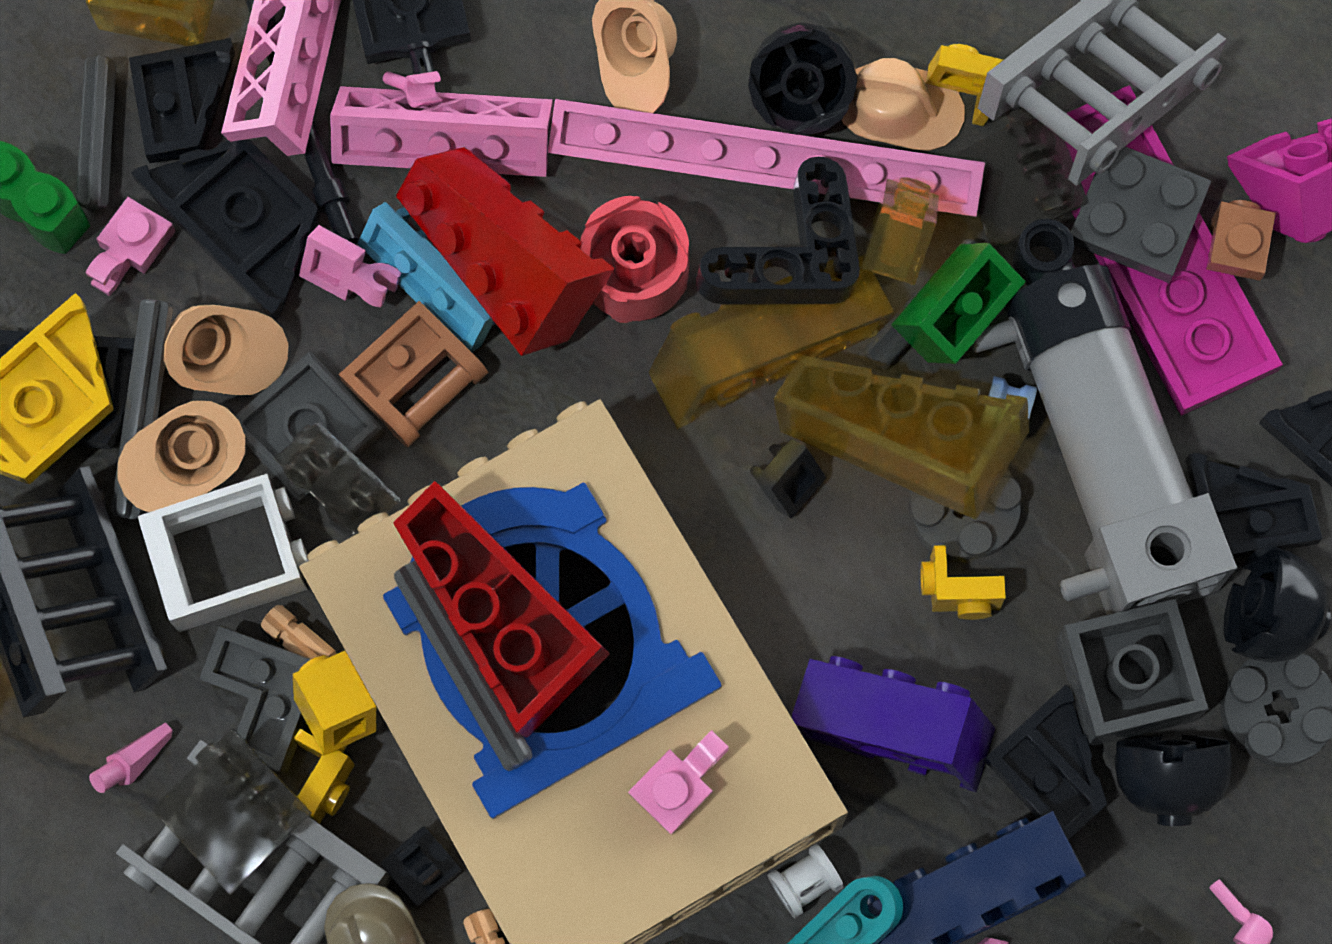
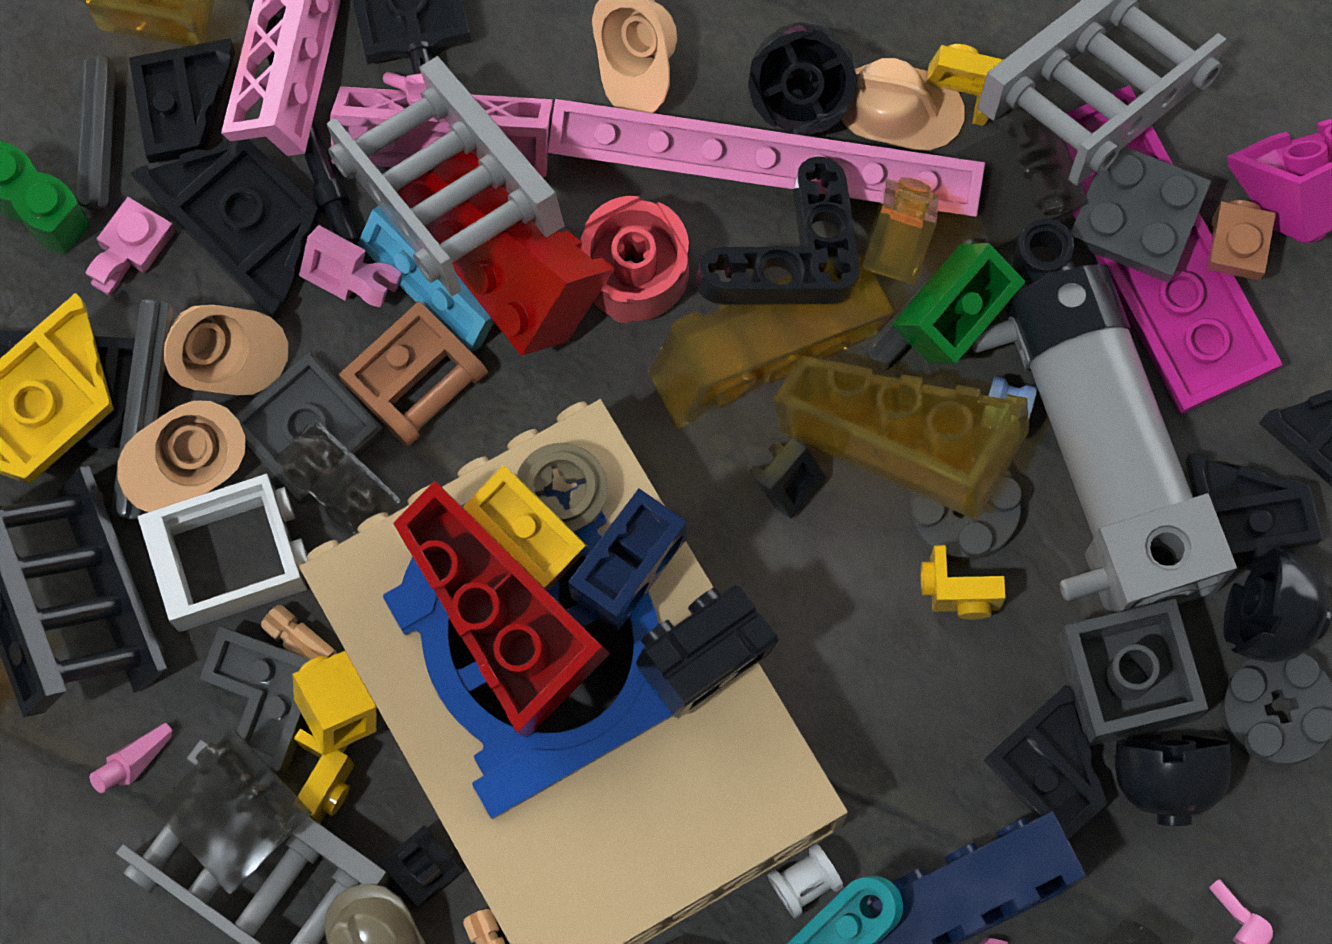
dark grey axle [394,561,532,771] -> none
bright pink plate [628,730,729,835] -> none
dark purple wedge [791,656,995,793] -> none
none -> light grey fence [326,56,565,297]
none -> yellow plate [463,465,590,590]
none -> dark tan gear [516,443,607,534]
none -> dark blue brick [568,488,687,631]
none -> black brick [636,584,779,719]

